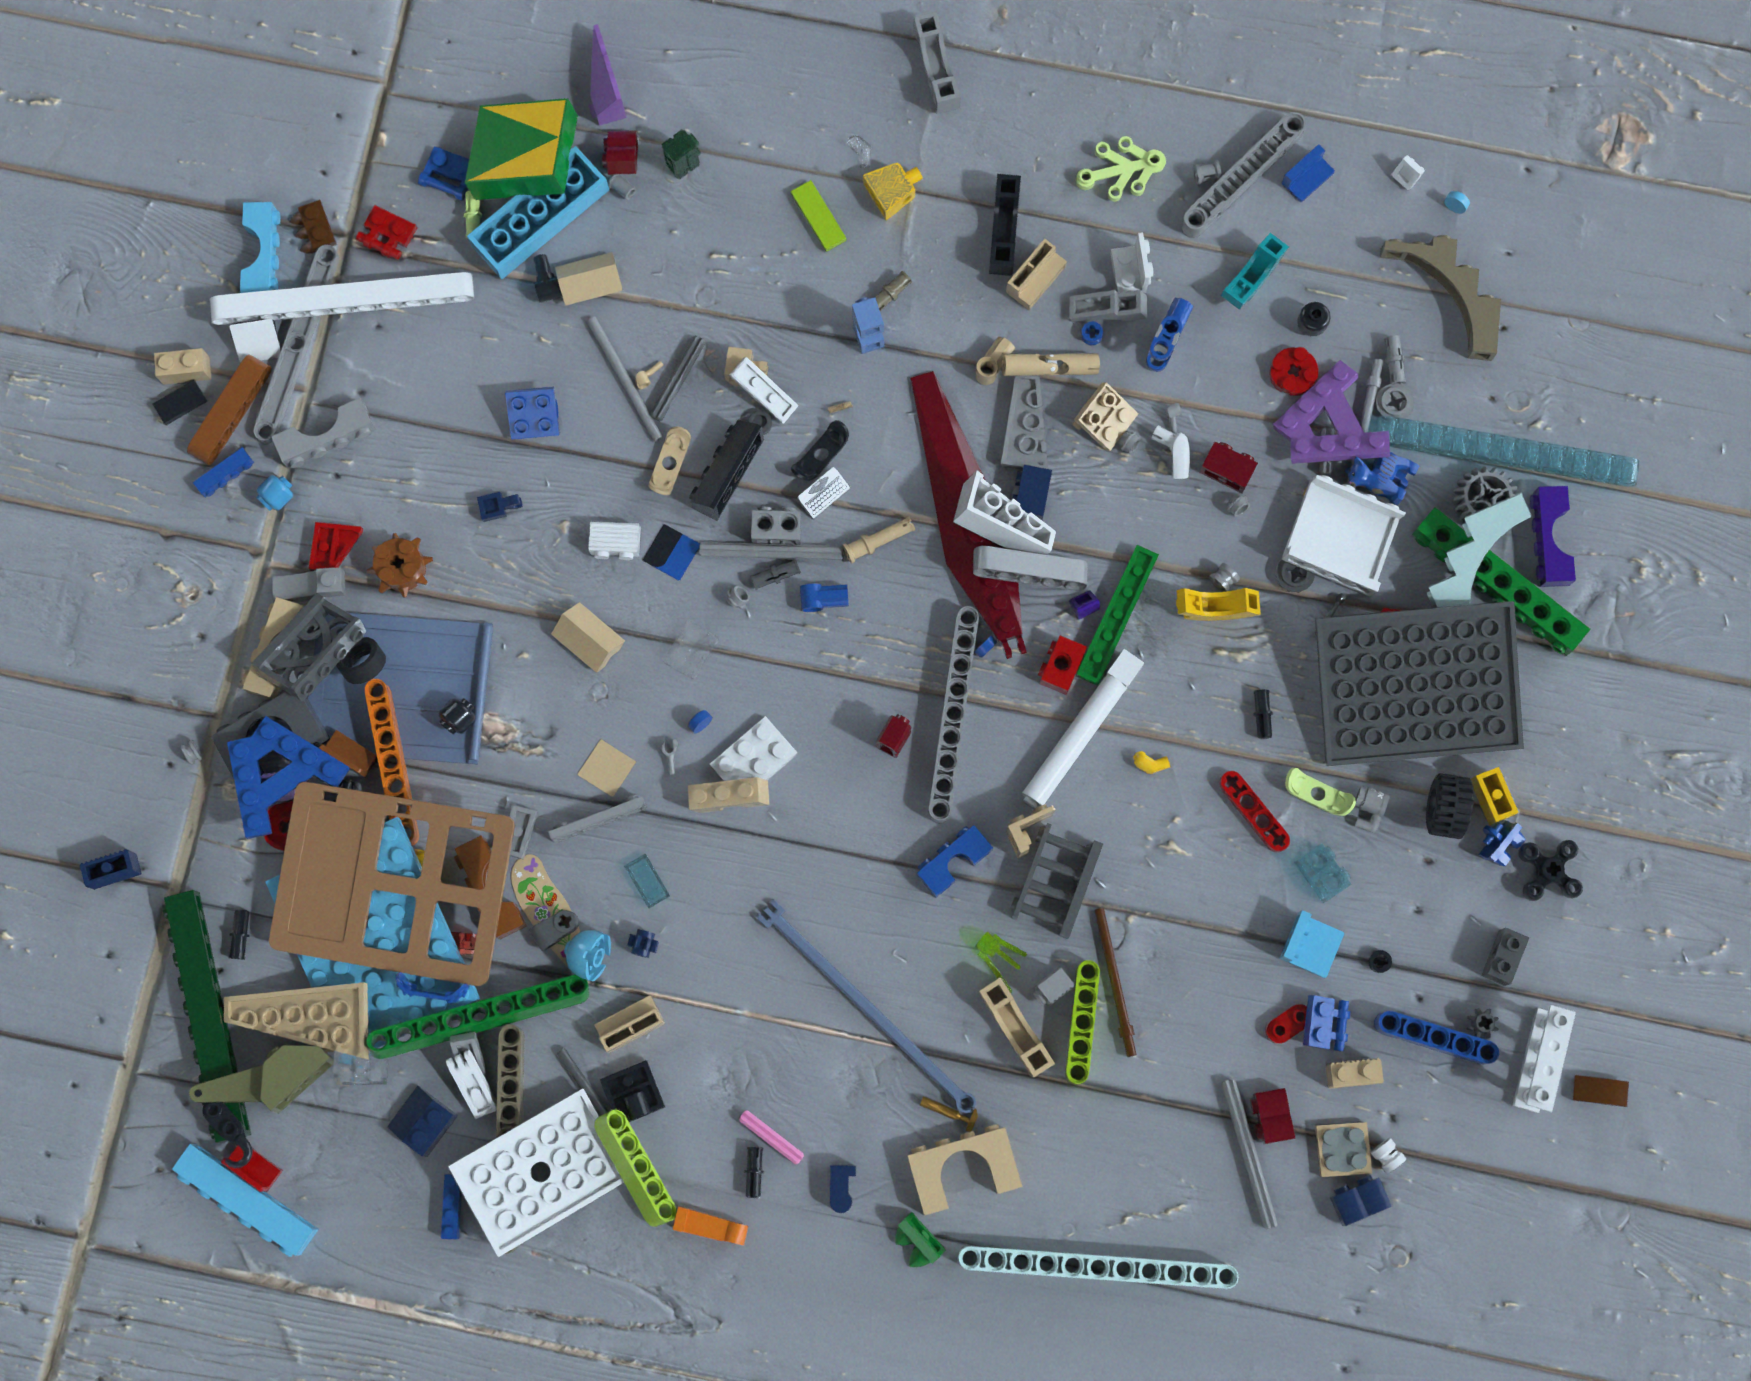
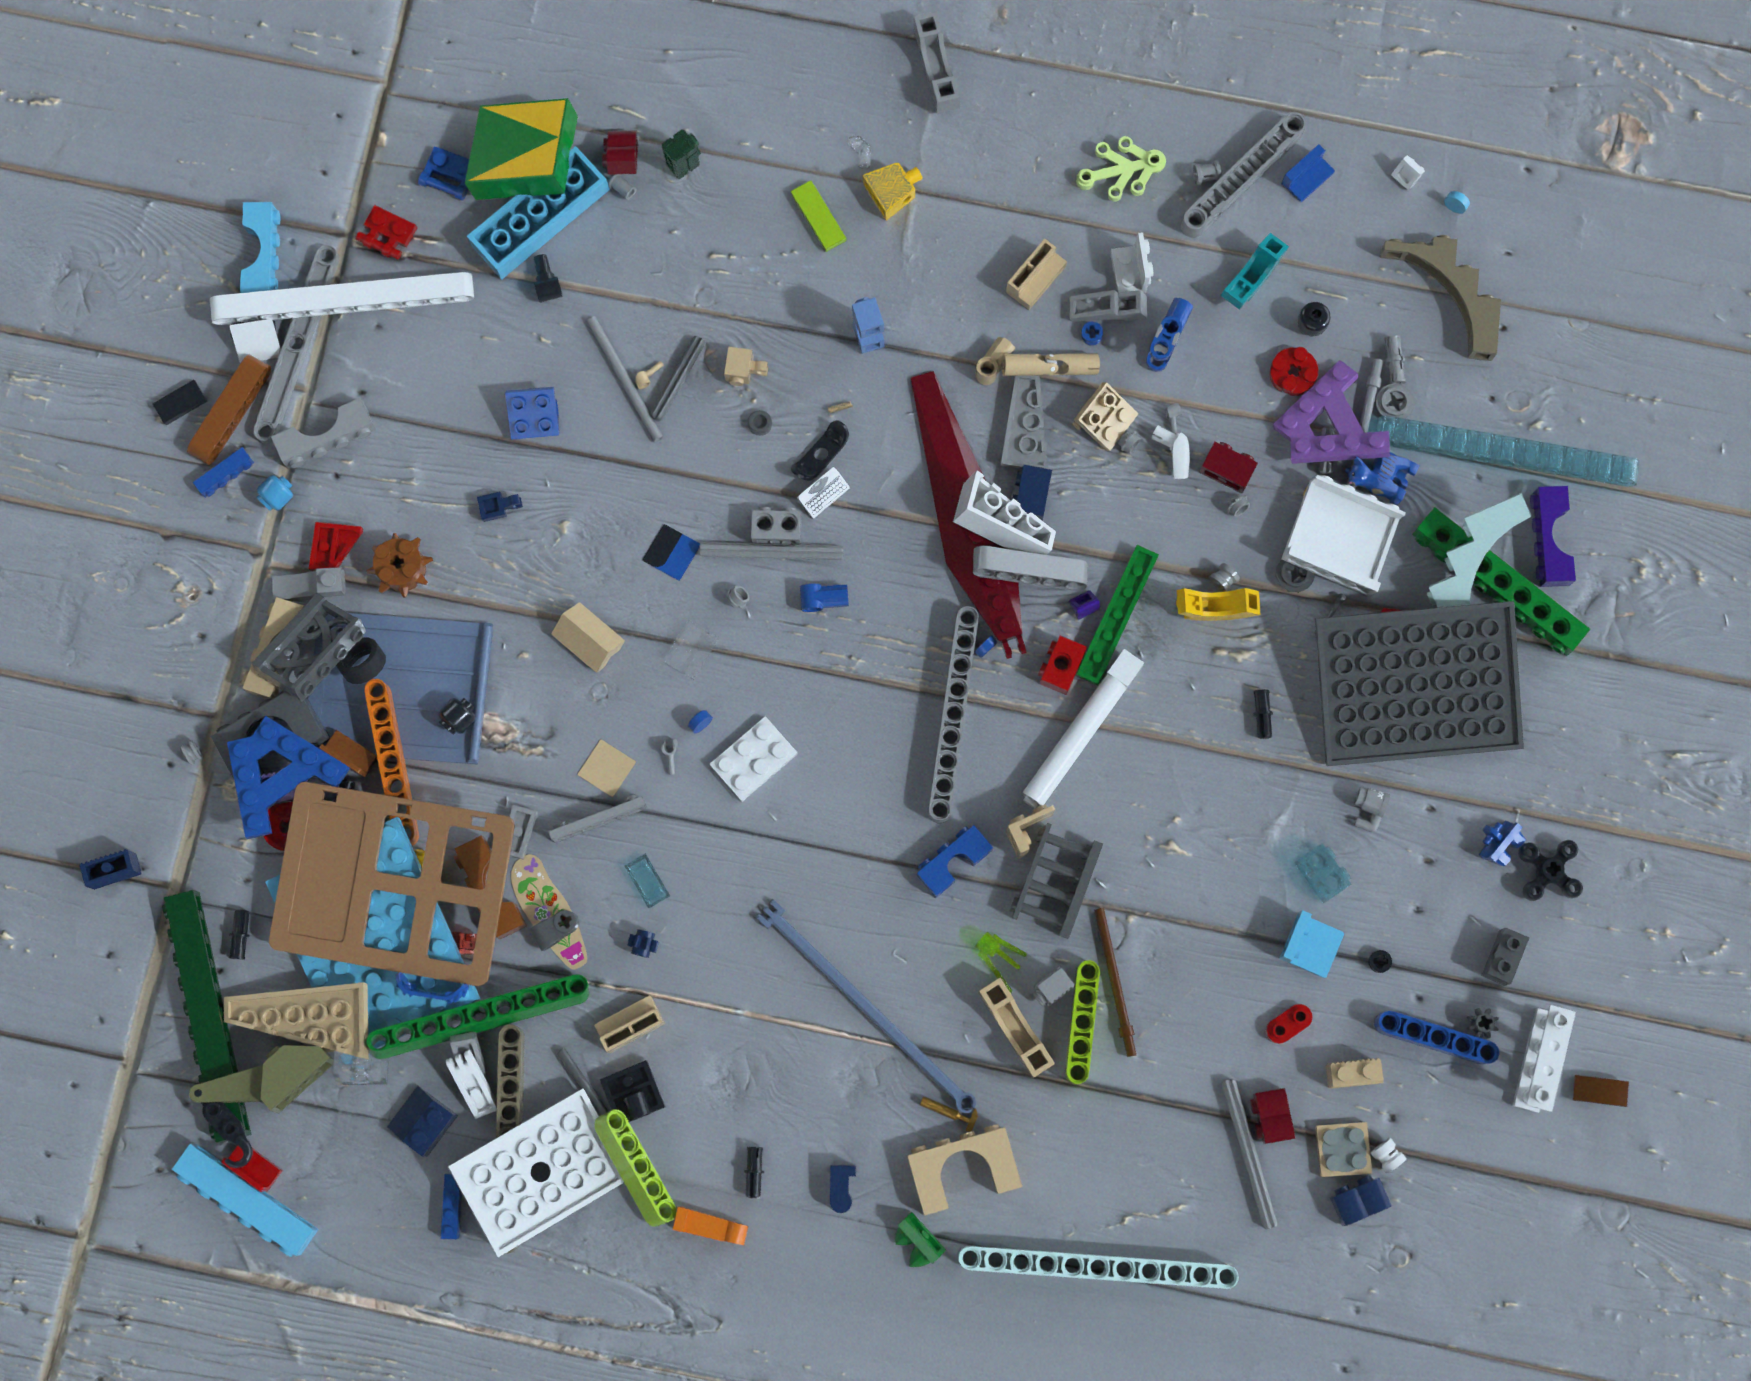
tan brick [154,348,211,385] -> none
reddish brown plate [290,200,337,254] -> none
yellowish green axle [463,191,482,238] -> none
tan piece [555,252,623,306] -> none
medium azure cylinder [564,930,611,981] -> none
medium lavender wedge [588,24,626,126] -> none
white brick [589,522,641,560] -> none
tan piece [648,426,691,495] -> none
tan arch [688,777,769,813] -> none
black slope [689,420,764,521] -> none
white tile [729,357,798,424] -> none
bright pink axle [739,1110,804,1165] -> none
dark grey pin [750,559,801,590] -> none
tan pin [842,517,915,564] -> none
dark tan pin [875,271,912,311] -> none
dark red brick [876,714,912,758] -> none
black arch [989,174,1021,276] -> none
yellow arm [1133,751,1170,774] -> none
red beam [1219,771,1290,853] -> none
yellowish green piece [1285,767,1356,816] -> none
plate [1303,995,1350,1052] -> none
black tyre [1426,773,1474,839] -> none
light grey gear [1452,466,1518,520] -> none
yellow brick [1471,767,1519,826] -> none

